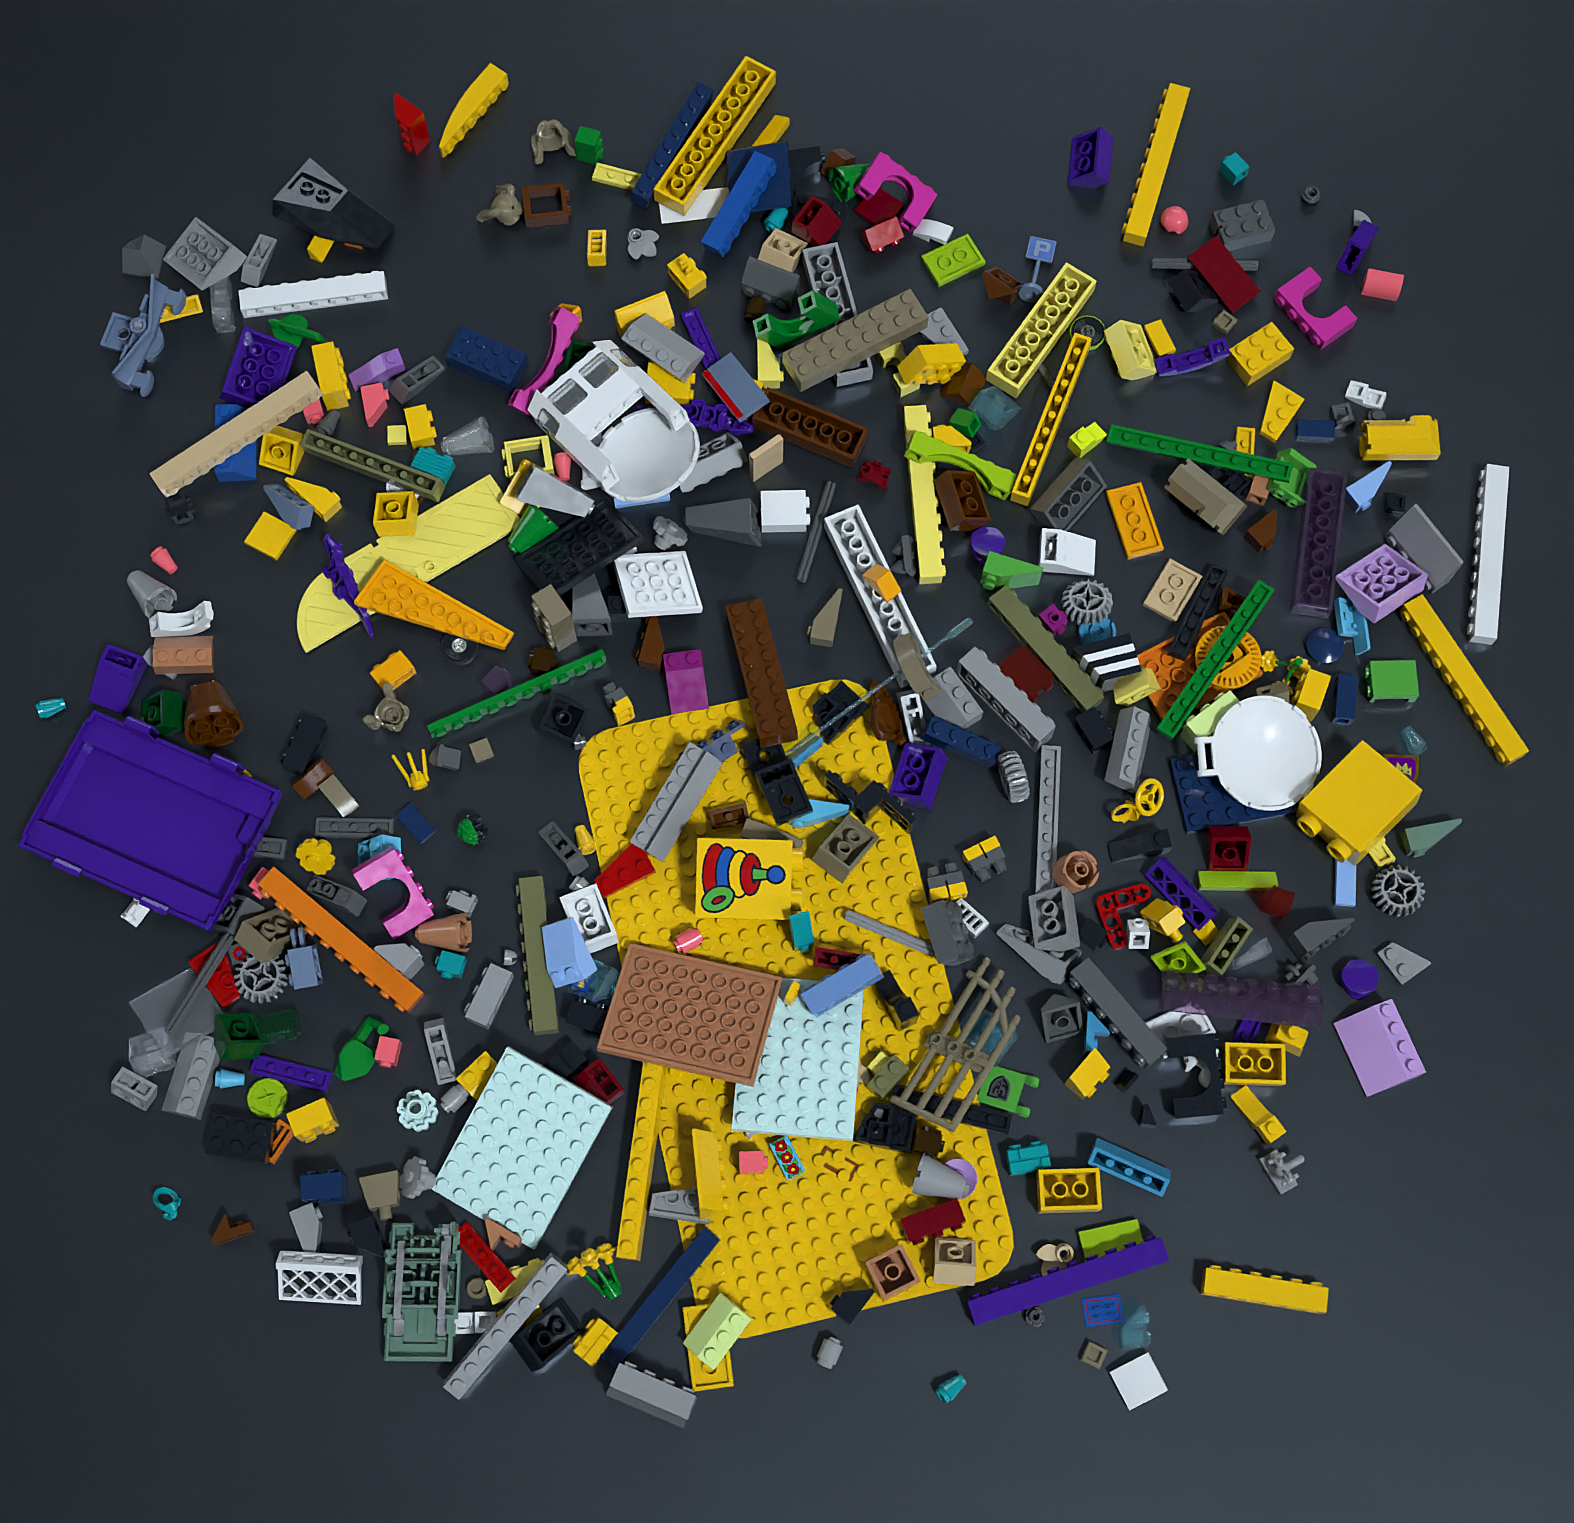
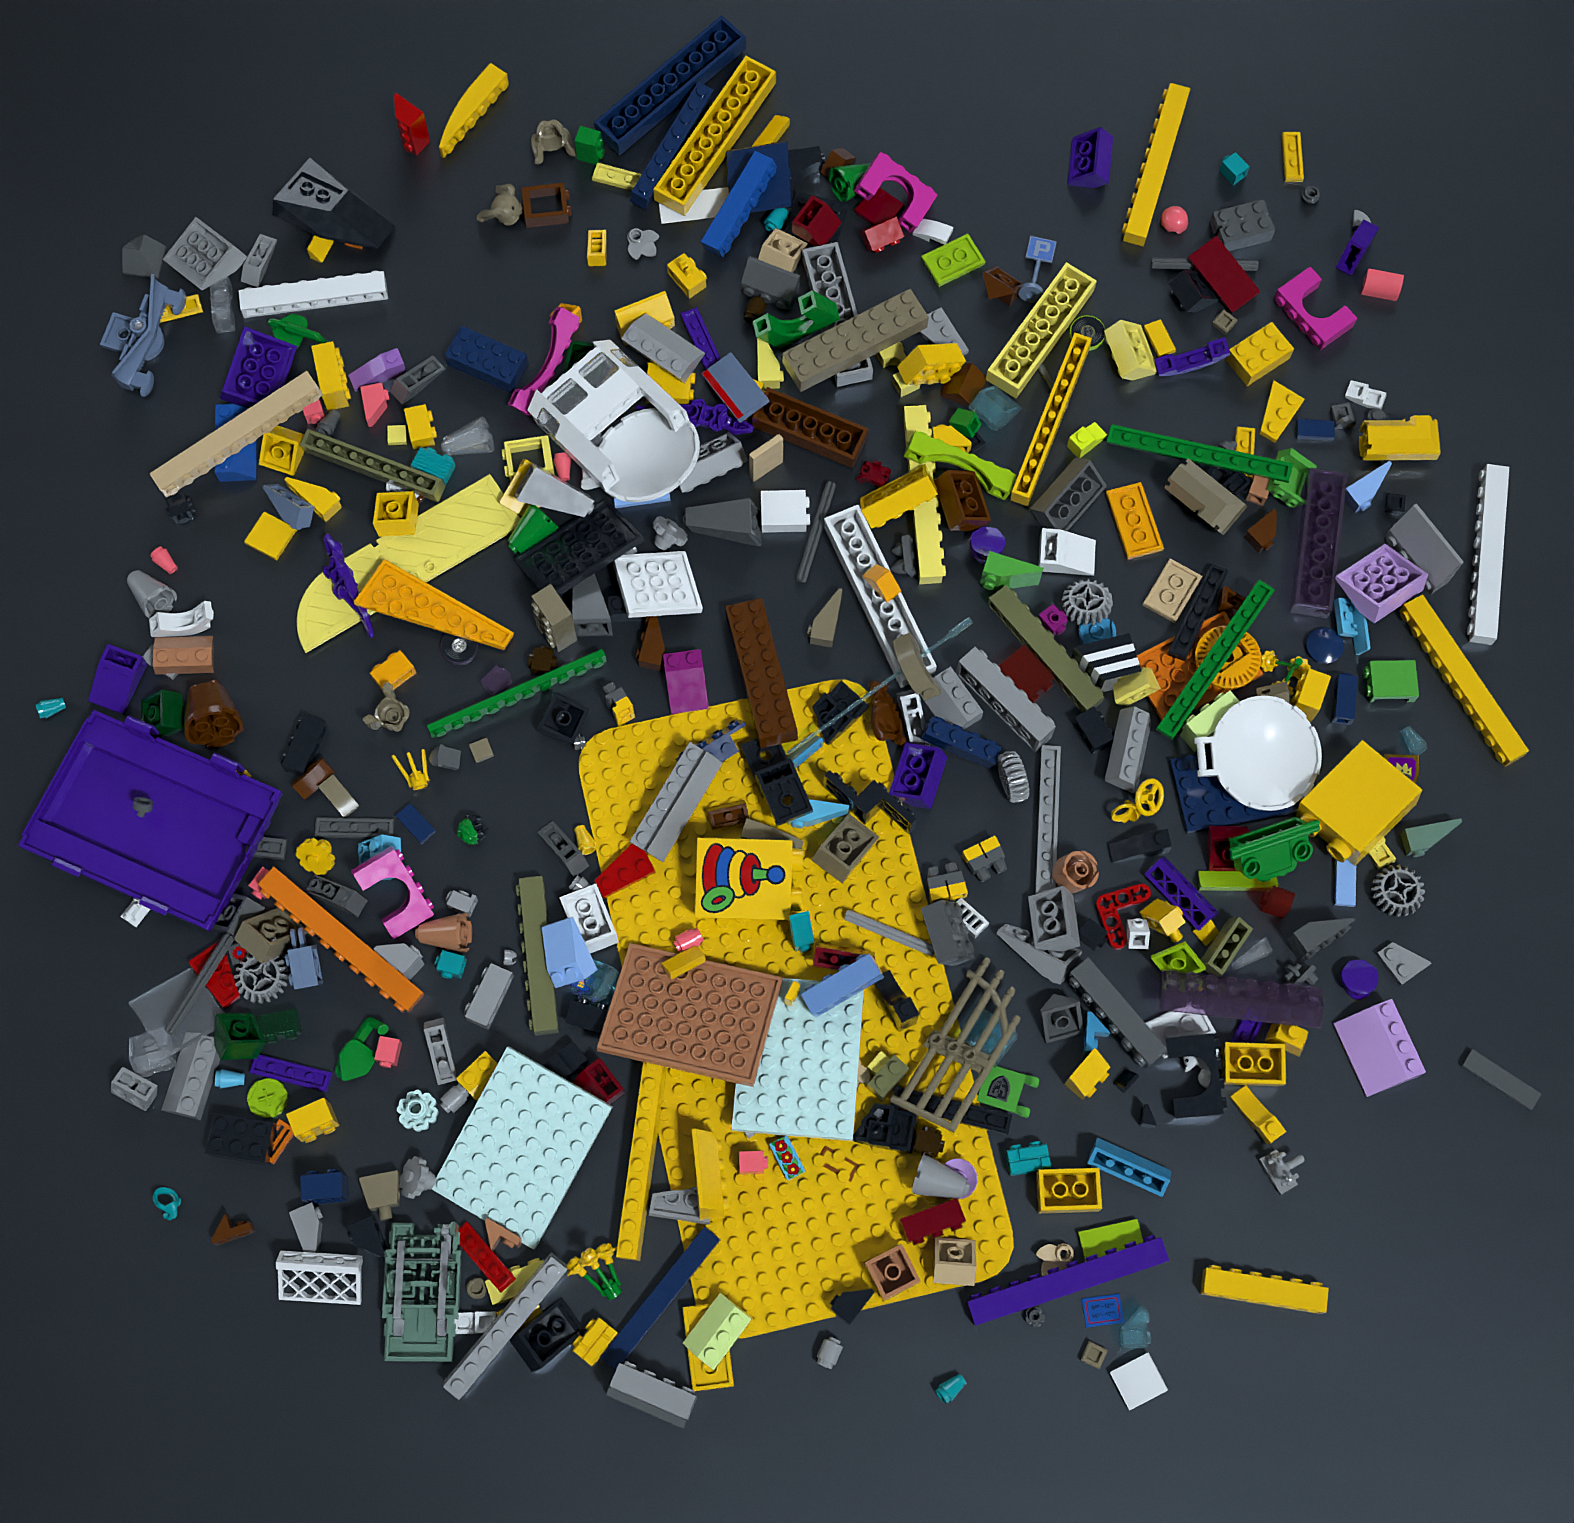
none -> dark grey tile [132,797,154,817]
none -> dark blue brick [594,15,746,156]
none -> yellow slope [661,945,706,980]
none -> yellow slope [860,464,938,529]
none -> green brick [1229,817,1320,882]
none -> yellow tile [1282,132,1304,182]
none -> dark grey tile [1461,1049,1541,1111]

